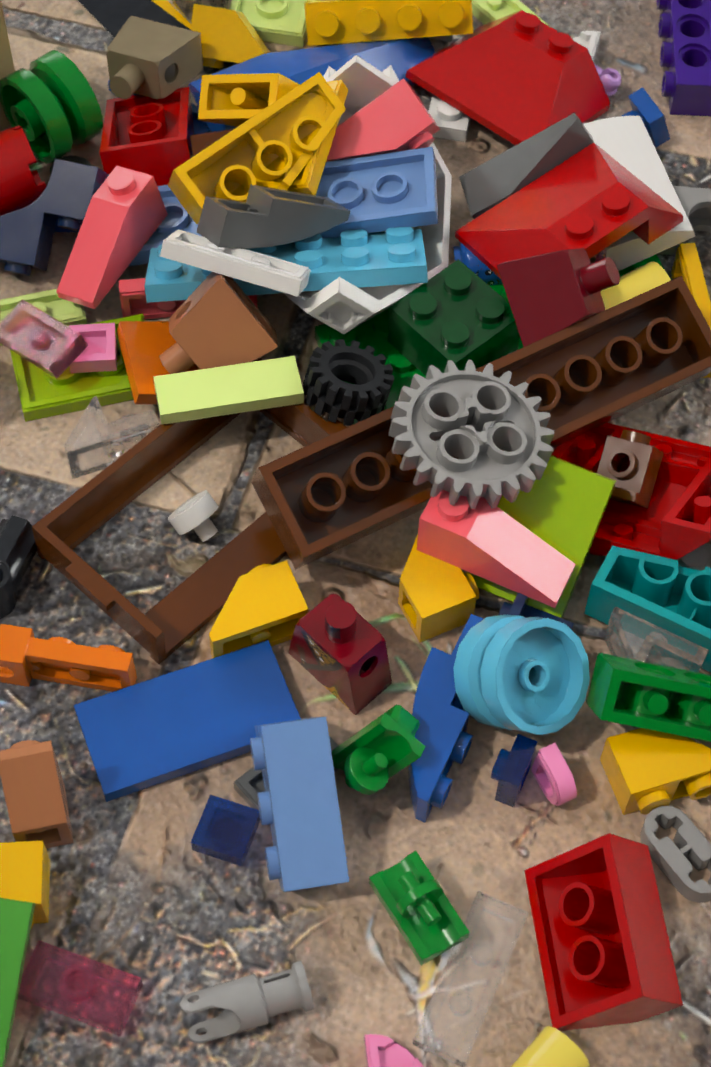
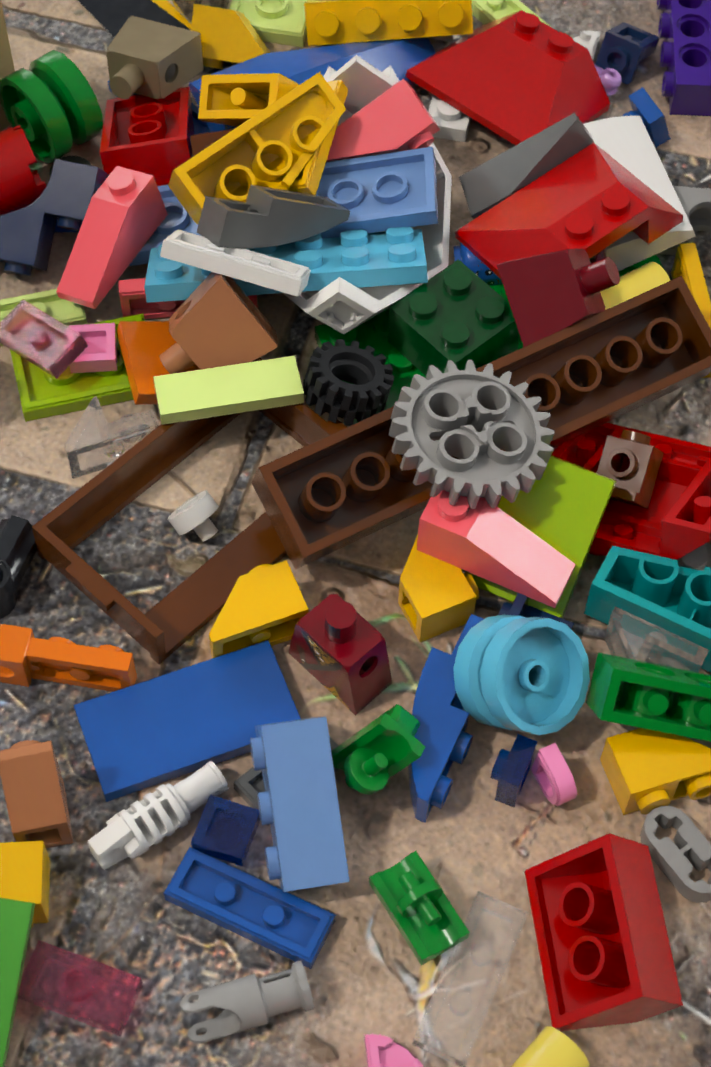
none -> white hinge [88,761,229,870]
none -> blue tile [164,847,335,969]
none -> dark blue bracket [595,22,660,84]

